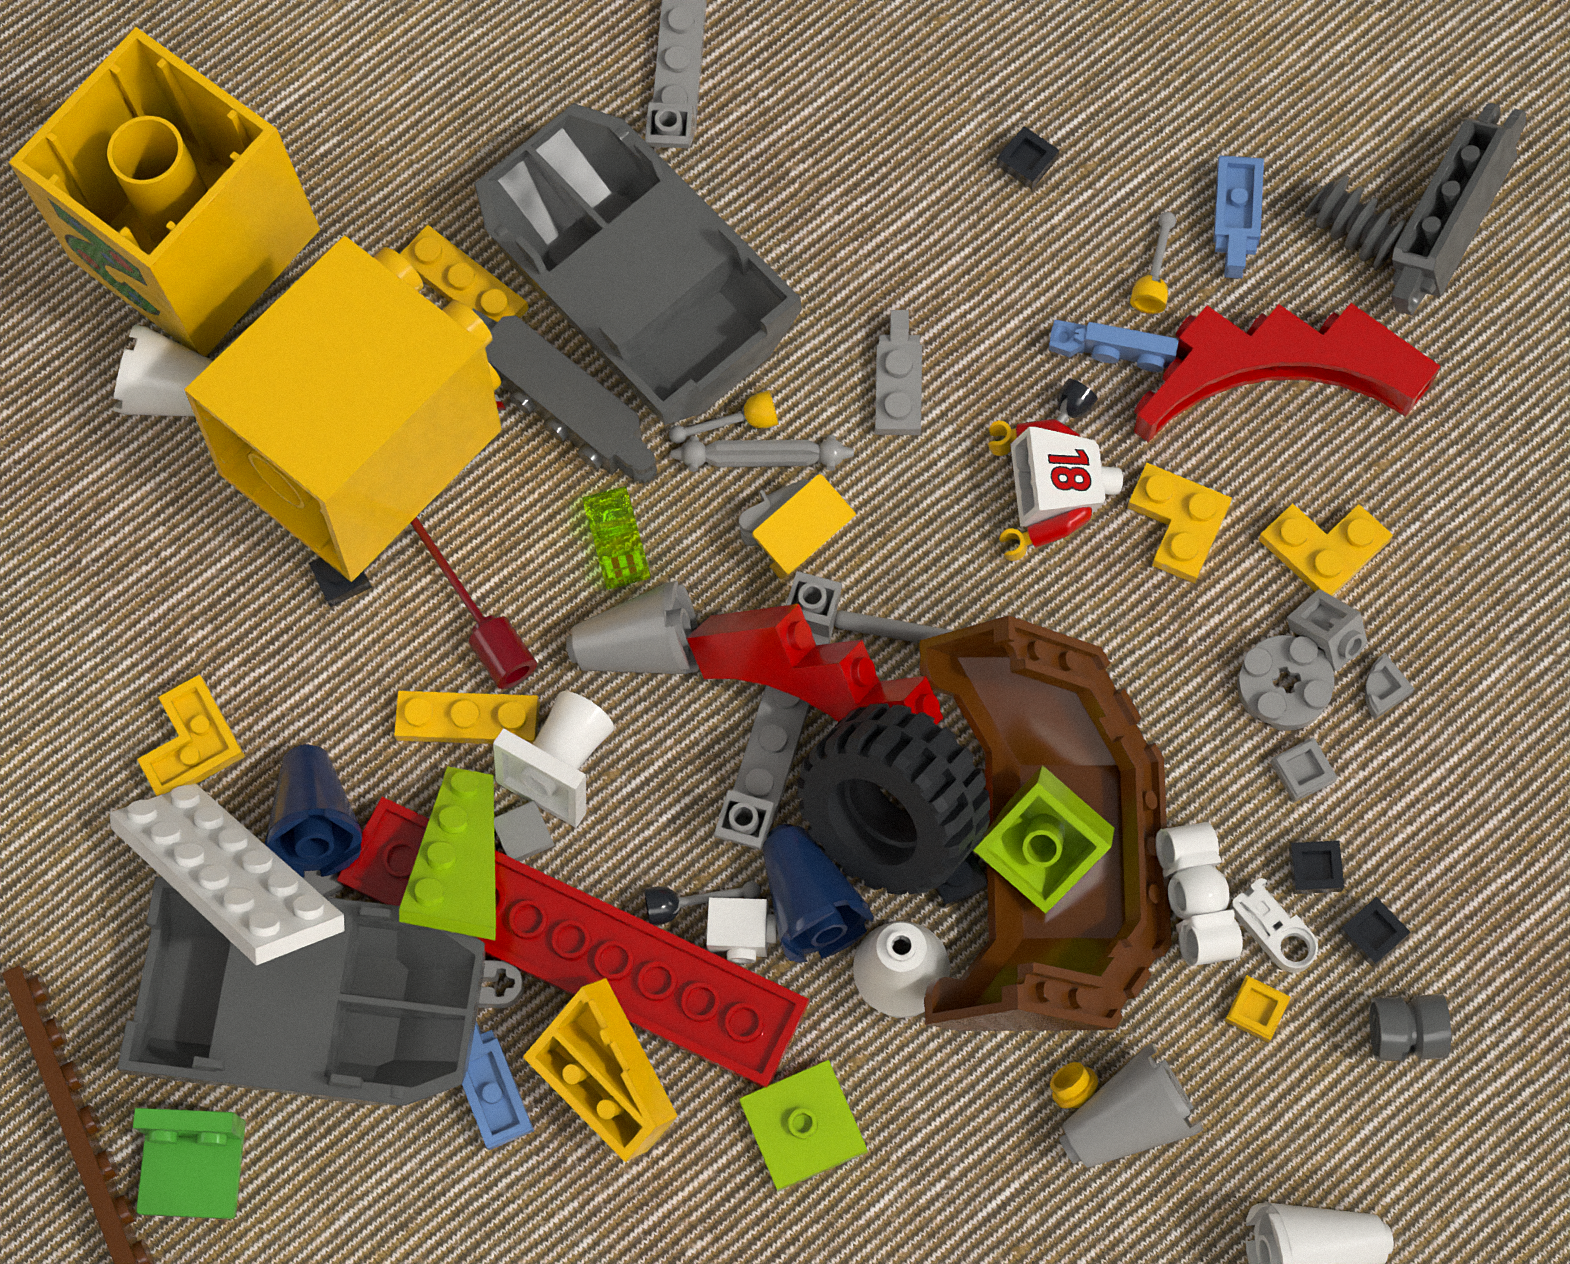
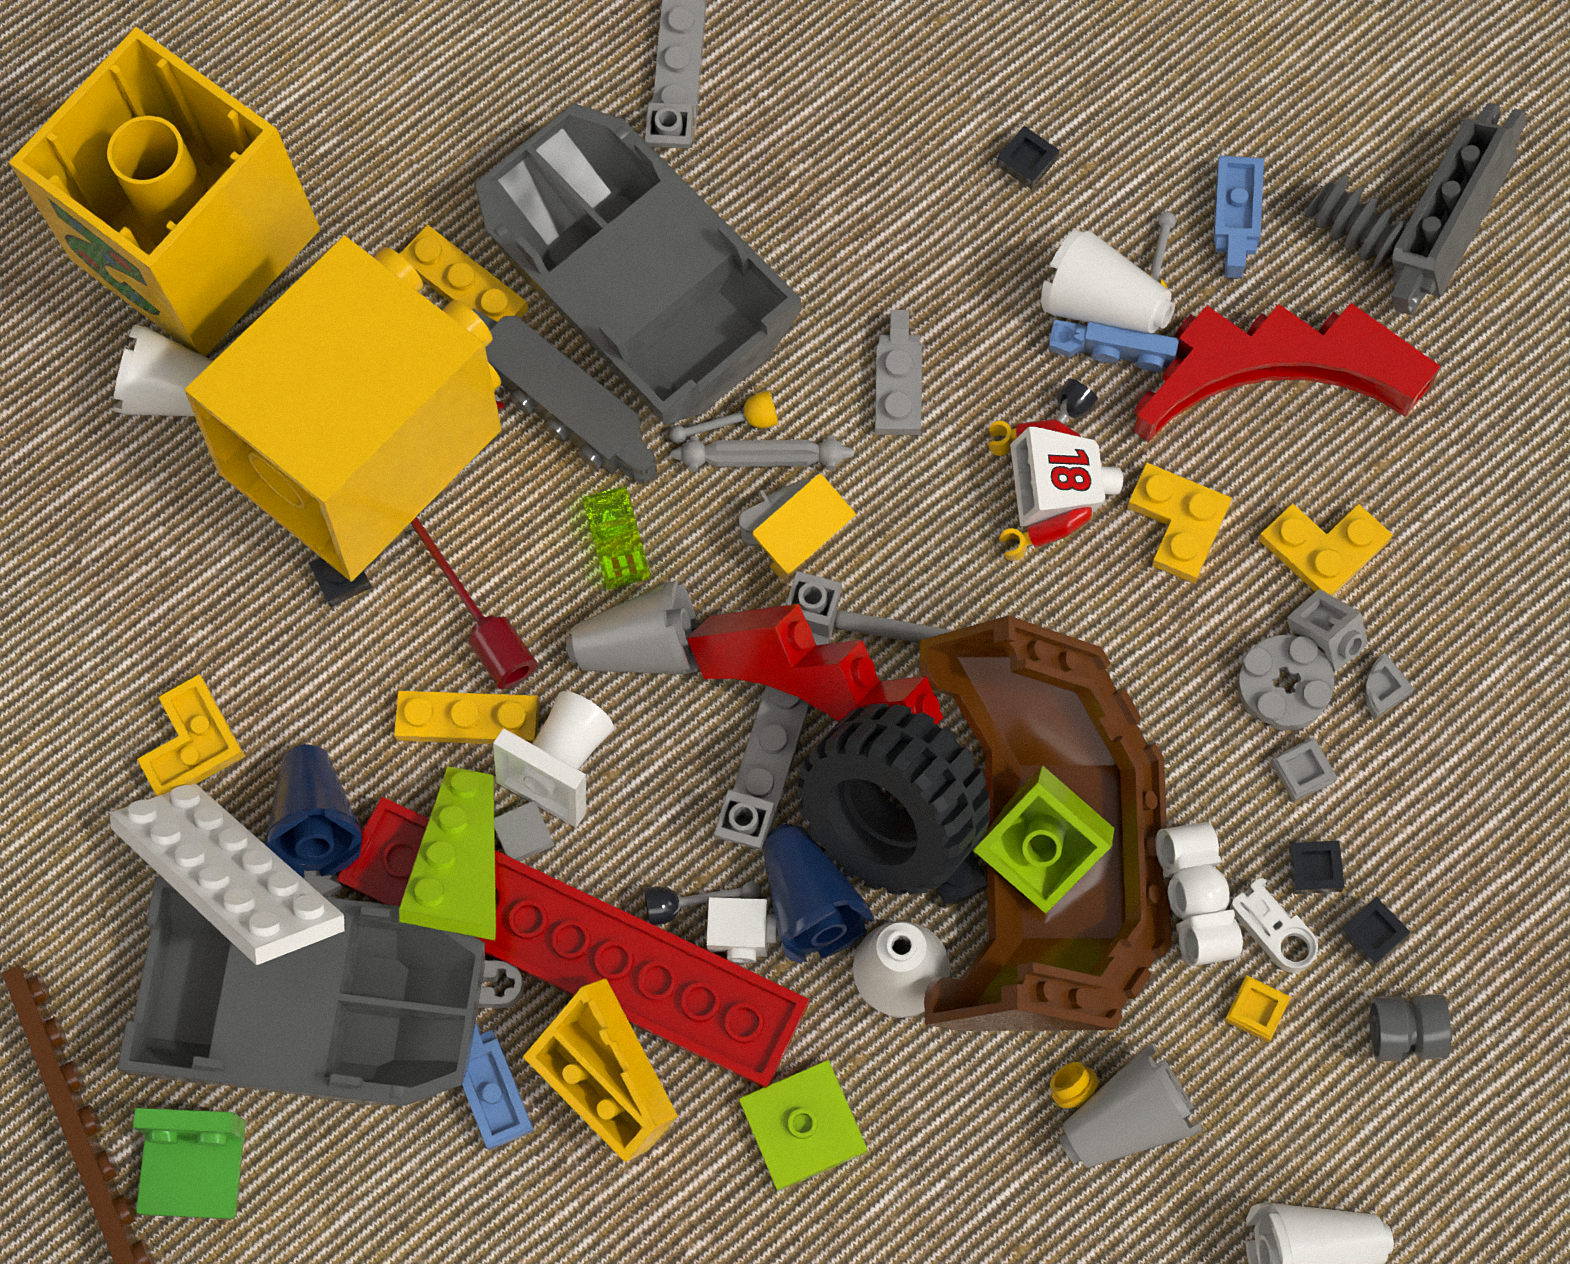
none -> white cone [1041,229,1175,333]

